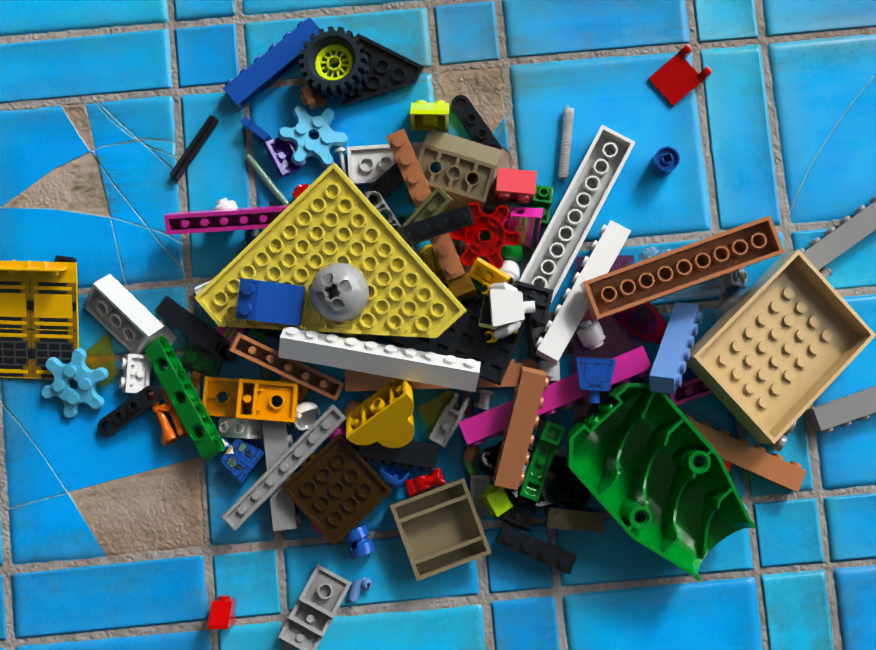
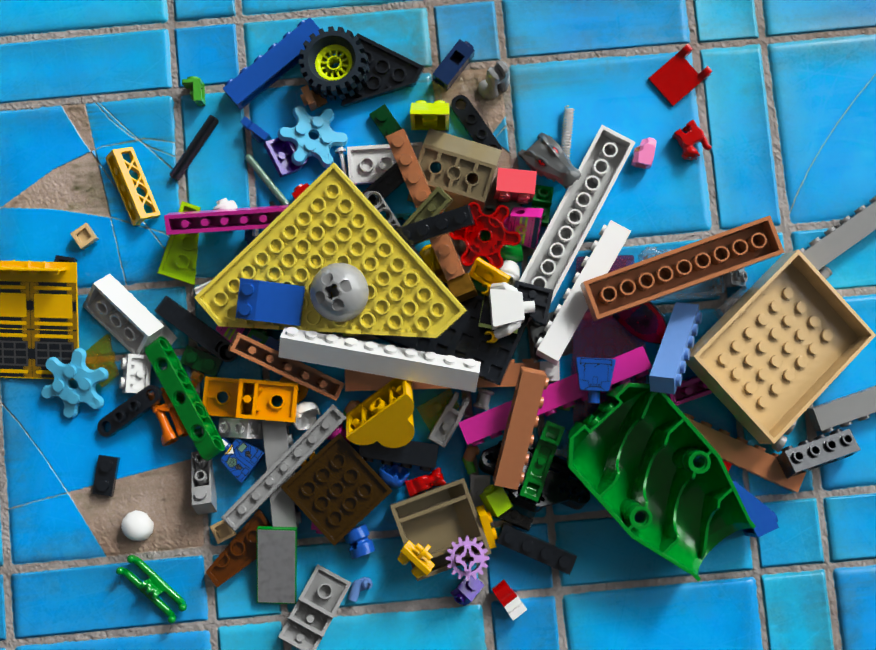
red slope [208,595,236,629] -> none
dark tan slope [545,506,605,533] -> none
white head [577,320,606,350] -> none
blue wheel [650,146,680,177] -> none
none -> tan plate [70,223,99,250]
none -> black plate [92,455,120,496]
none -> yellow fence [105,147,161,226]
none -> green piece [116,555,187,624]
none -> white hair [121,510,154,541]
none -> lime wing [157,201,201,286]
none -> bright green bracket [182,76,206,106]
none -> light grey slope [191,451,217,515]
none -> reddish brown wing [206,509,272,588]
none -> tan tile [209,520,237,544]
none -> flat silver tile [257,526,297,604]
none -> dark green plate [369,104,402,144]
none -> yellow hips [397,540,435,579]
none -> dark blue brick [432,39,475,91]
none -> lavender gear [446,535,489,581]
none -> bracket [450,575,485,606]
none -> yellow plate [476,505,498,549]
none -> light grey piece [478,61,510,99]
none -> leg [492,579,527,621]
none -> dark grey animal [518,133,581,189]
none -> bright pink rock [631,137,656,169]
none -> red animal [672,120,712,161]
none -> blue slope [733,481,779,538]
none -> brick [776,429,861,479]

